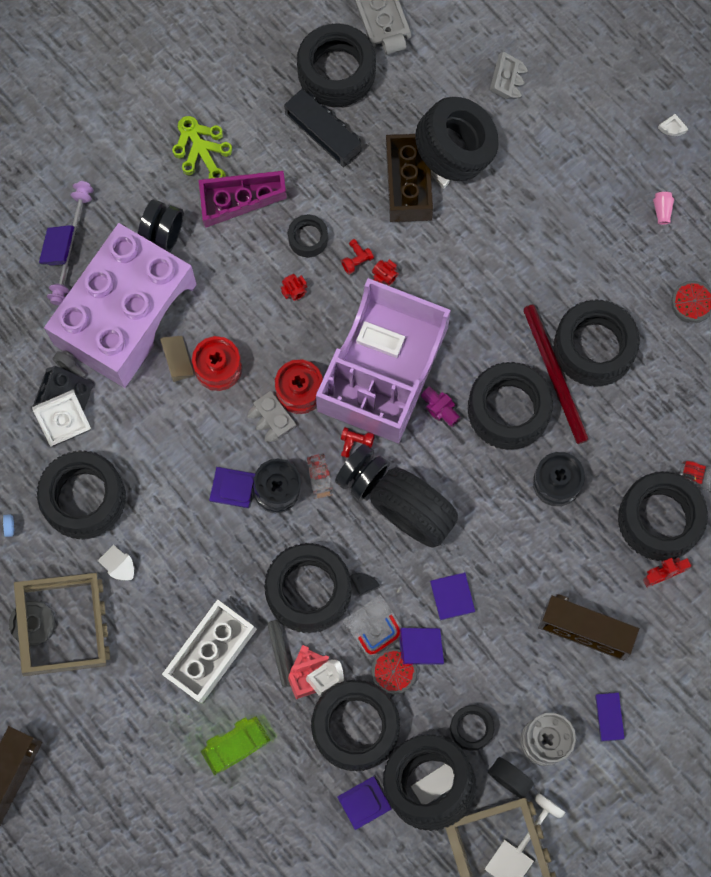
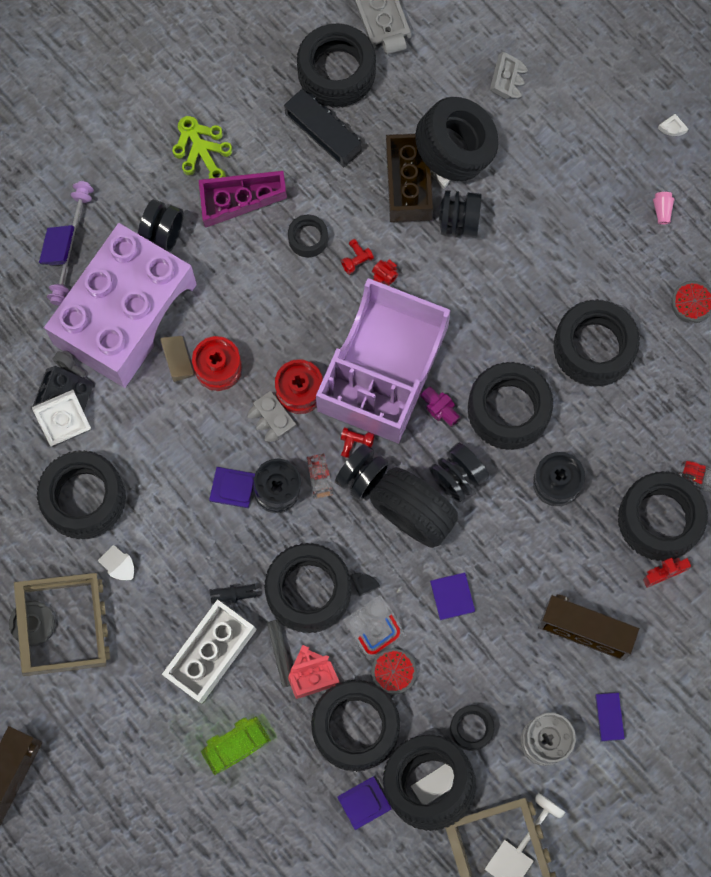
light blue tile [3,514,14,537] -> none
red gear [281,274,308,301] -> none
white tile [306,659,344,697] -> none
white tile [356,321,405,358] -> none
dark purple piece [399,628,444,665] -> none
black tyre [488,757,534,799] -> none
dark red axle [523,304,588,444] -> none
none -> black pin [210,583,257,604]
none -> black wheel [429,442,489,502]
none -> black wheel [439,190,482,238]

